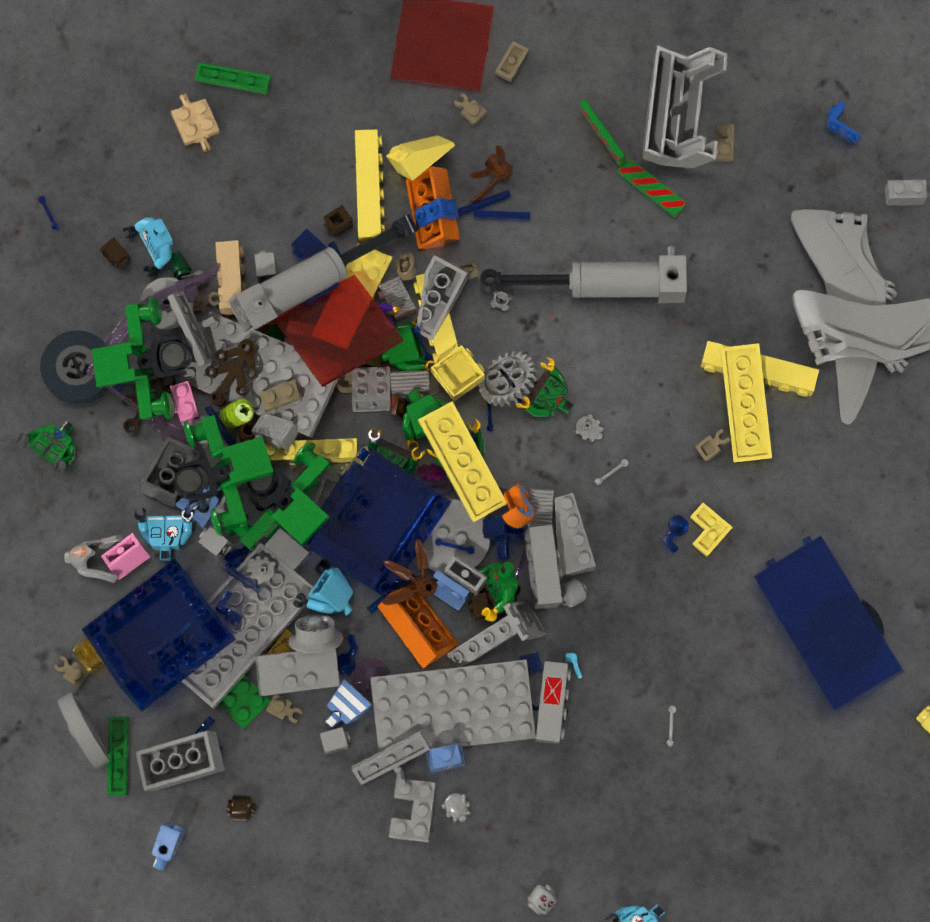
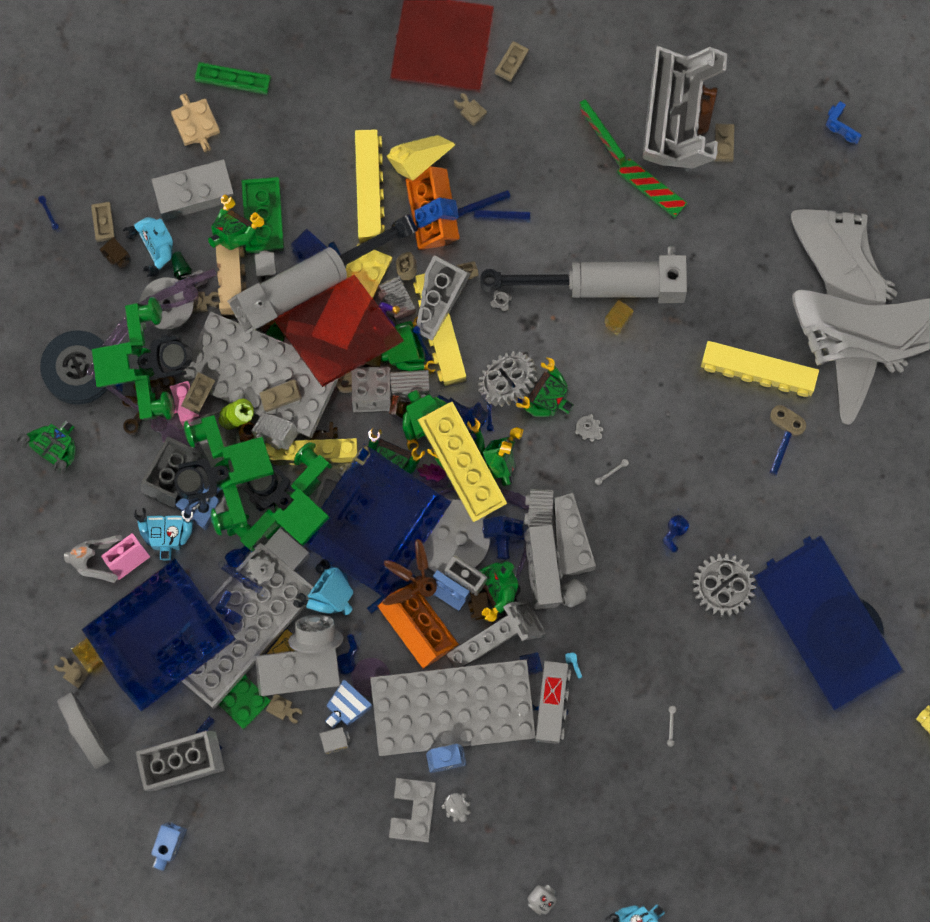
green tile [107,716,129,796] -> none
light grey plate [167,291,218,366] -> none
light grey brick [198,526,235,560] -> none
bar [204,405,237,446] -> none
dark brown plant [205,339,259,407] -> none
dark brown head [227,795,256,822] -> none
clear blue hinge [305,282,340,306] -> none
dark brown brick [323,205,354,236] -> none
light grey plate [351,731,430,786] -> none
light yellow piece [431,345,485,402] -> none
clear blue hinge [435,539,475,554] -> none
reddish brown plant [469,145,513,203] -> none
orange animal [502,483,535,528] -> none
light yellow plate [690,503,732,557] -> none
dark tan plate [695,429,731,462] -> none
light yellow plate [721,343,772,462] -> none
light grey brick [885,180,927,206] -> none
none -> dark tan plate [91,202,115,242]
none -> light grey brick [151,159,236,221]
none -> dark tan plate [181,372,215,414]
none -> torso [208,195,264,250]
none -> green plate [241,177,284,253]
none -> dark brown bracket [310,422,338,440]
none -> clear blue animal [437,394,488,429]
none -> green torso [483,427,524,486]
none -> clear yellow brick [604,300,634,334]
none -> light grey gear [692,553,756,617]
none -> reddish brown plate [697,85,718,136]
none -> dark tan plate [770,405,806,436]
none -> clear blue piece [770,431,792,475]

